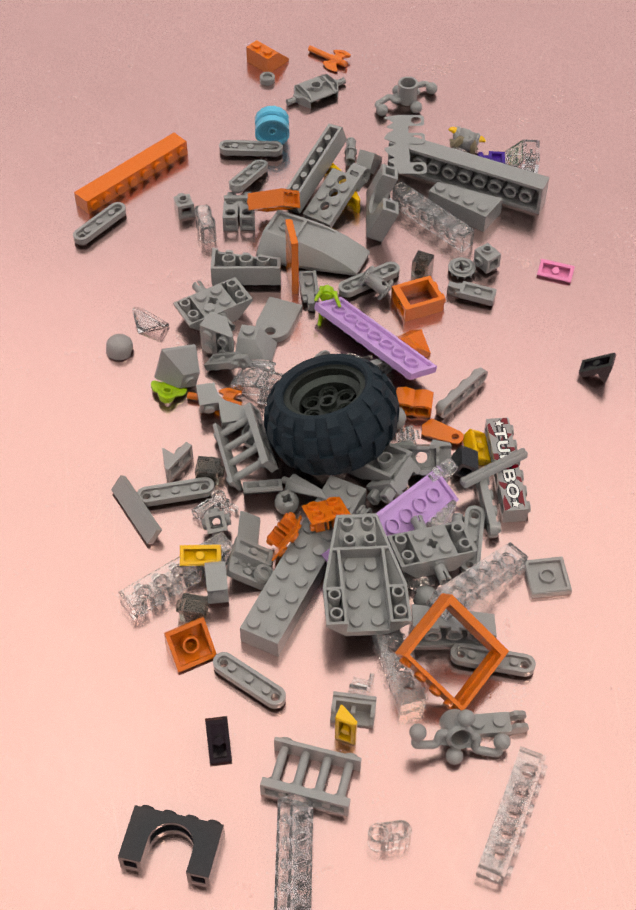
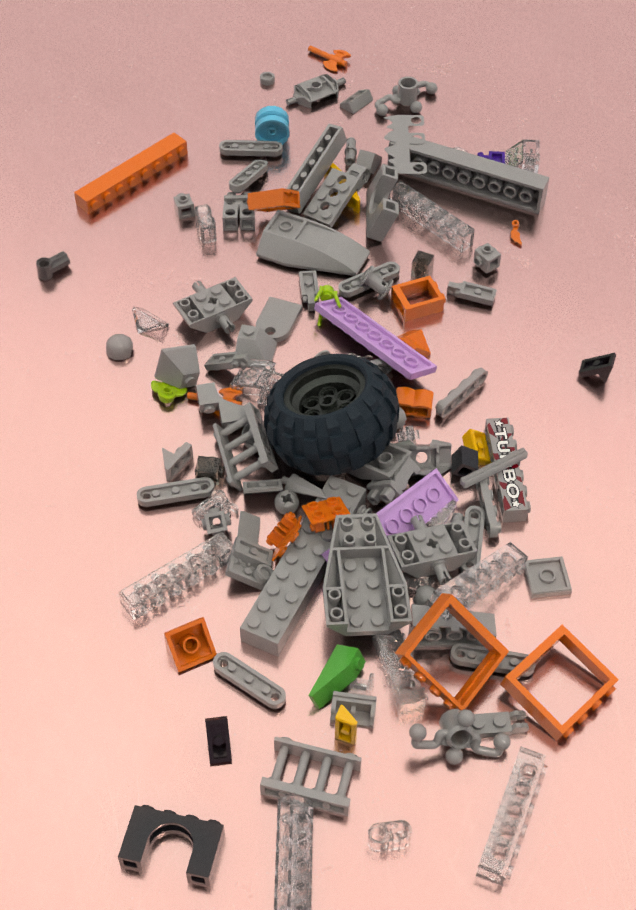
light grey plate [73,202,126,245] -> none
light grey tile [111,475,162,544] -> none
clear smoke brick [176,593,209,622] -> none
yellow slope [180,545,221,566] -> none
light grey slope [200,311,234,354] -> none
light grey slope [204,561,229,604] -> none
light grey wedge [211,248,281,286] -> none
orange slope [246,40,289,72] -> none
orange tile [285,219,299,295] -> none
orange piece [421,418,464,444] -> none
light grey wedge [428,182,503,232] -> none
clear bar [428,458,459,484] -> none
hair [448,126,486,155] -> none
light grey gear [448,257,476,280] -> none
bright pink slope [537,259,575,283] -> none
none -> dark grey piece [36,251,70,281]
none -> bright green slope [308,644,366,709]
none -> light grey slope [339,89,373,114]
none -> orange window [500,624,619,741]
none -> orange piece [510,220,522,246]

